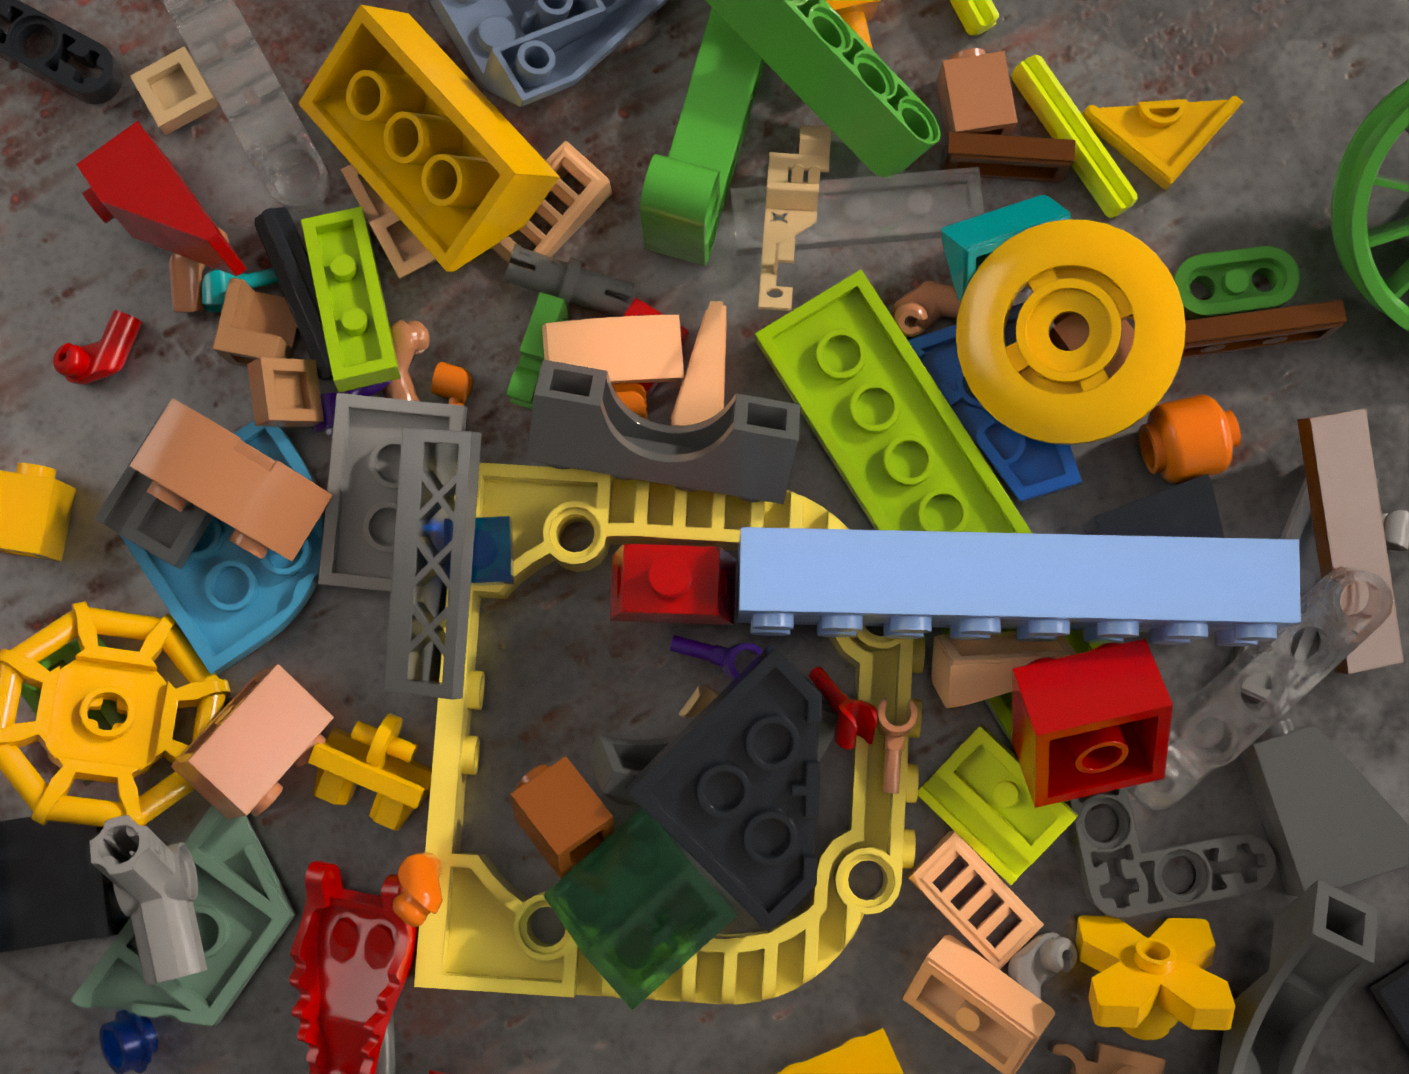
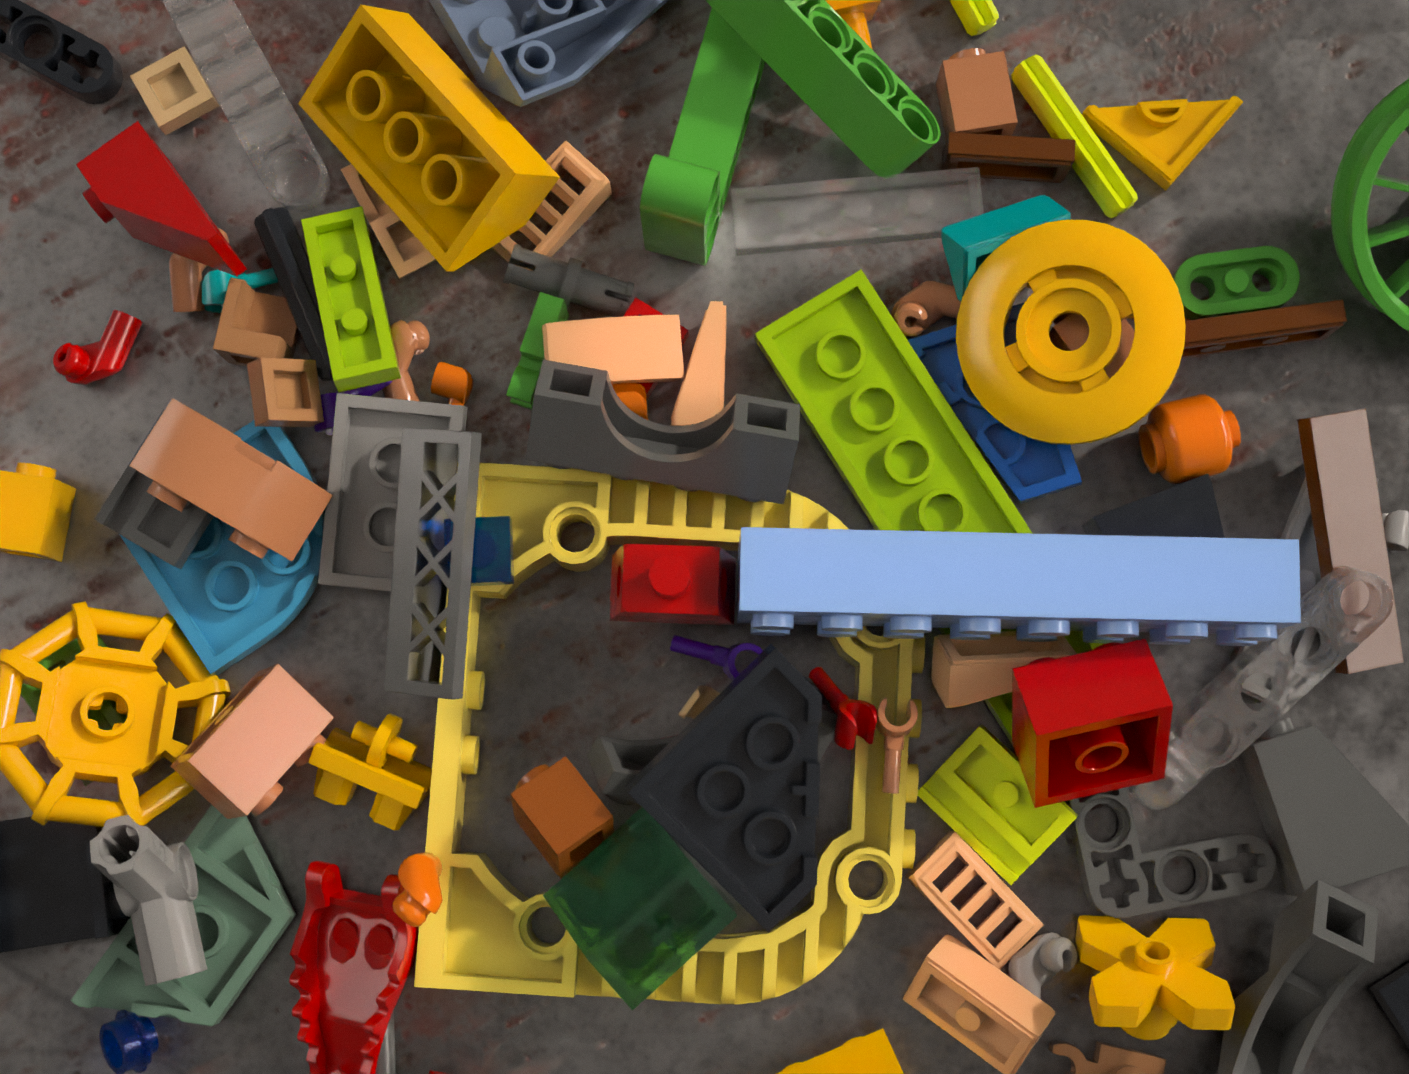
tan piece [758,125,831,311] -> none

